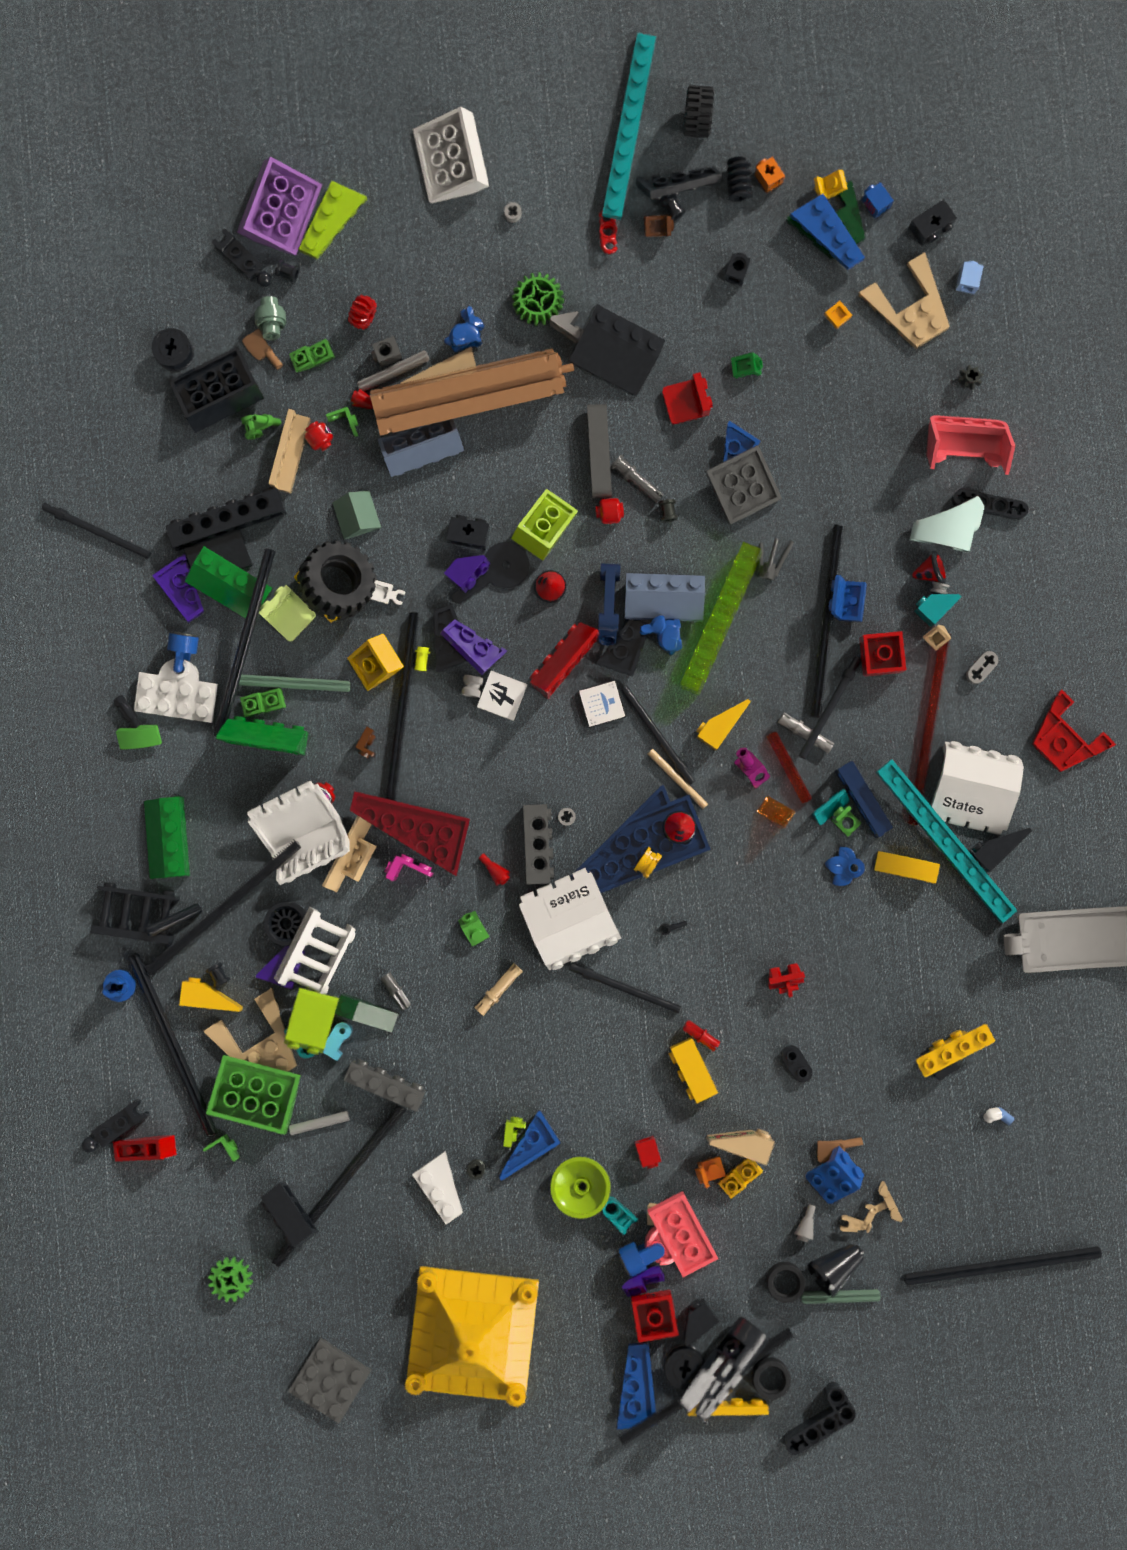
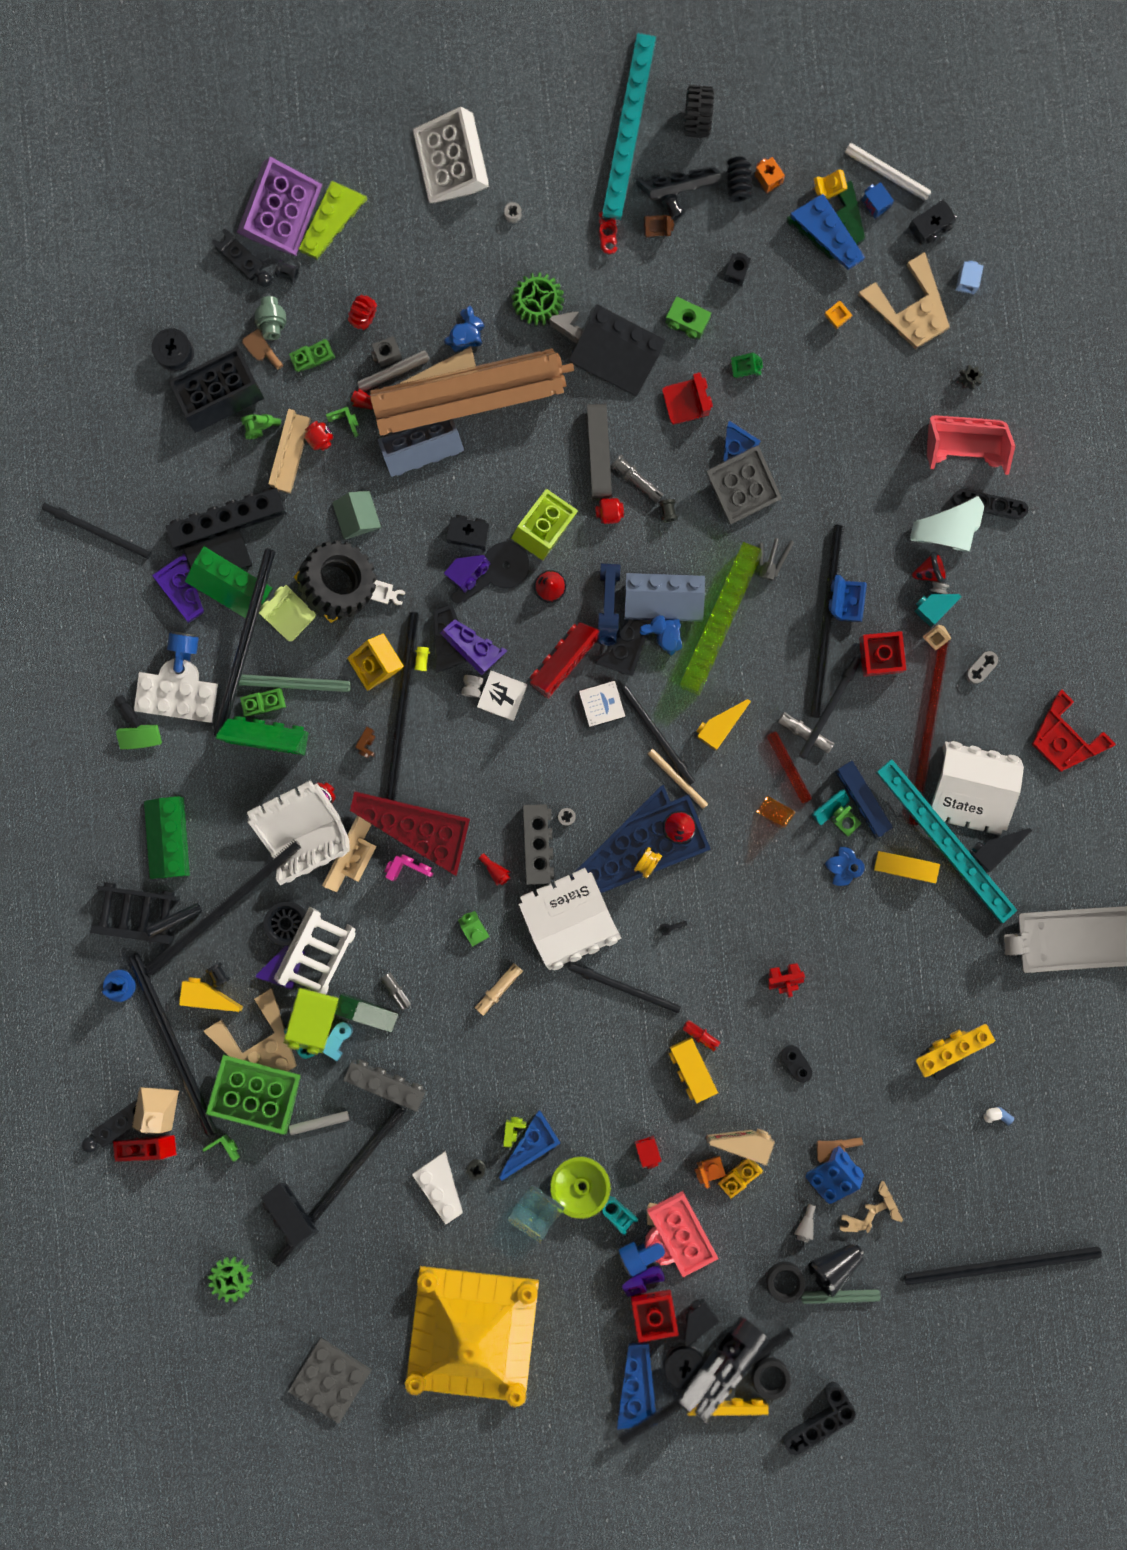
magenta bracket [734,747,770,788] -> none
none -> tan slope [133,1087,179,1133]
none -> clear light blue bracket [507,1186,565,1243]
none -> bright green brick [665,296,711,339]
none -> white axle [845,144,931,200]

